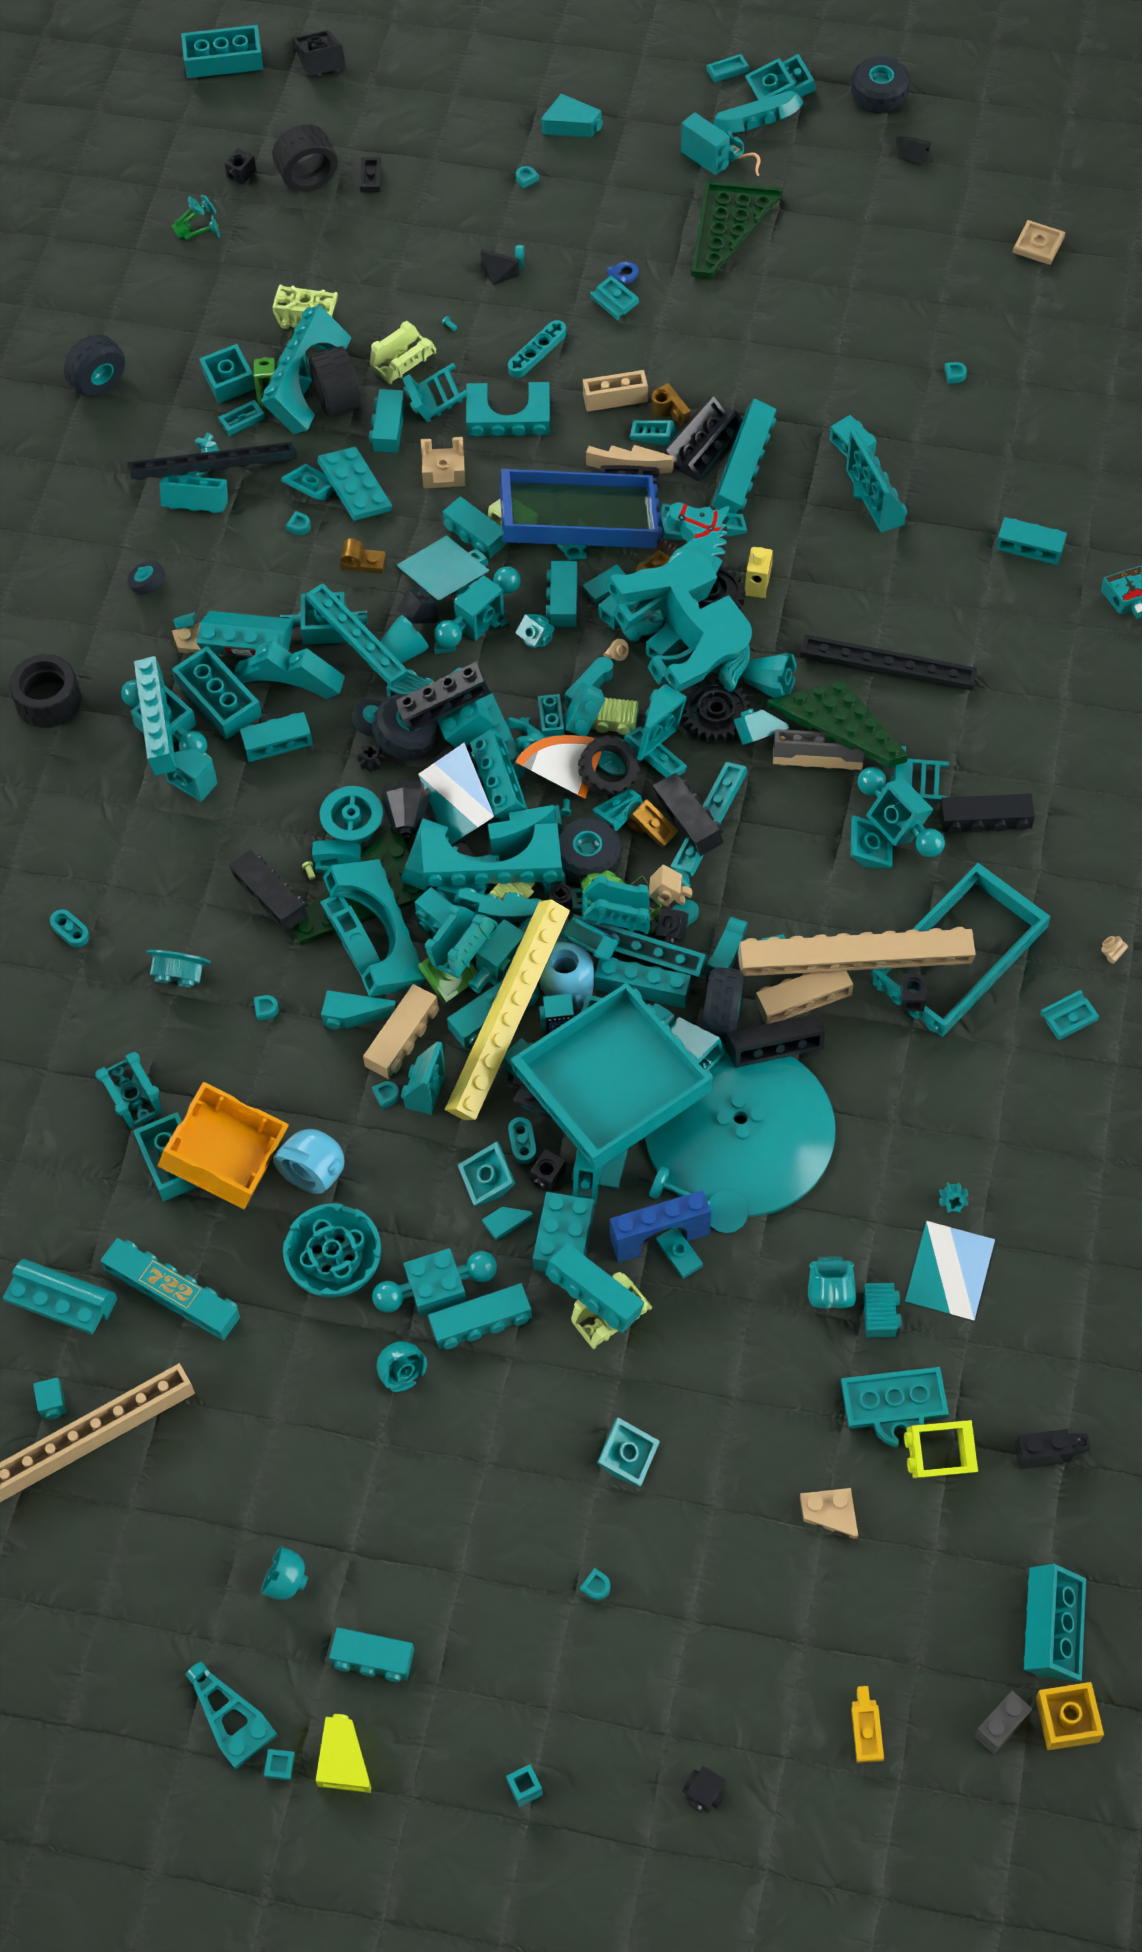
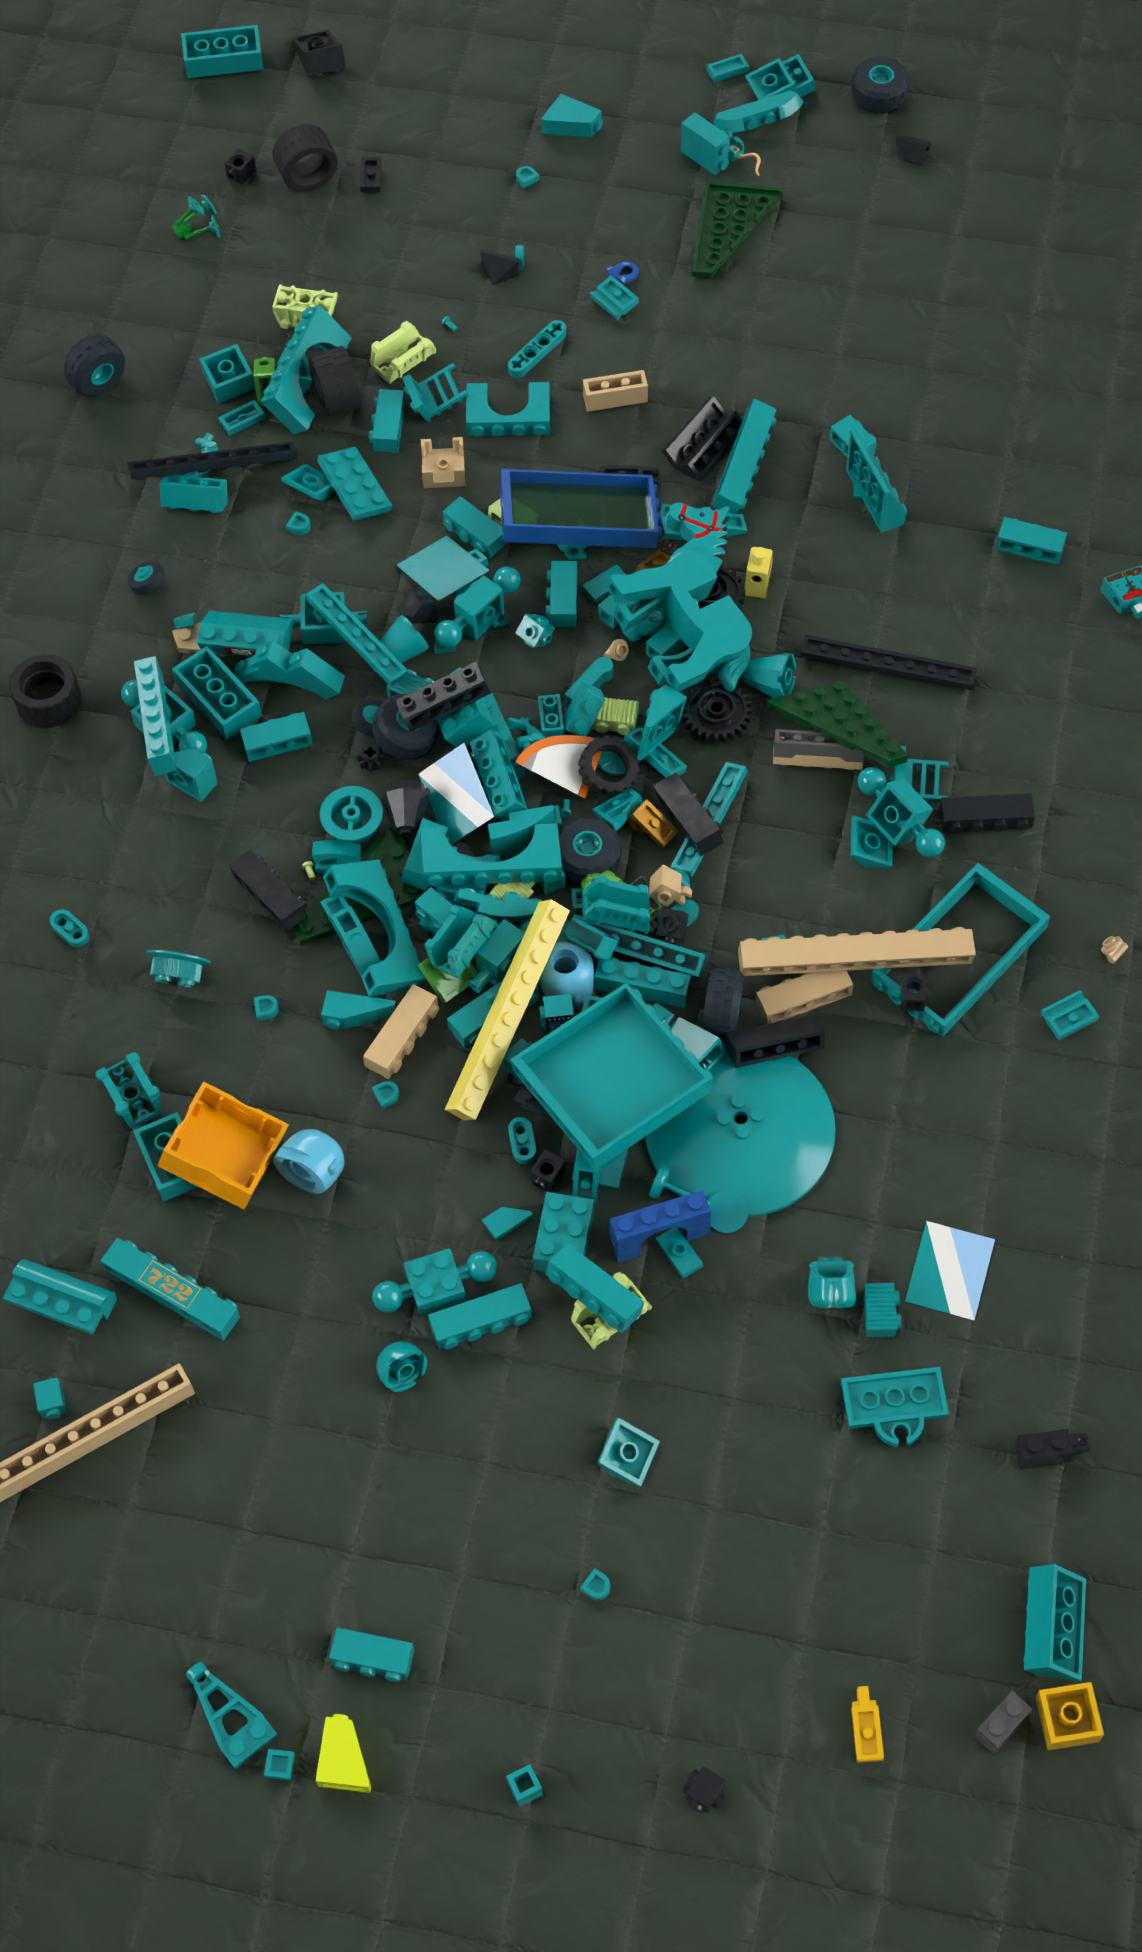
teal cylinder [261,1546,308,1600] -> none
teal brick [283,1203,381,1298] -> none
pearl gold plate [340,538,386,574] -> none
teal slope [401,1041,446,1115] -> none
teal slope [458,1142,516,1207] -> none
black wheel [549,883,572,910] -> none
tan slope [586,445,674,474] -> none
teal slope [629,420,676,446] -> none
pearl gold plate [652,383,690,427] -> none
teal leg [706,917,748,976] -> none
slope [734,708,789,745] -> none
tan wing [800,1488,858,1539] -> none
neon yellow window [904,1420,978,1479] -> none
teal gear [939,1182,969,1213] -> none
teal tile [944,362,967,384] -> none
tan plate [1013,220,1065,265] -> none

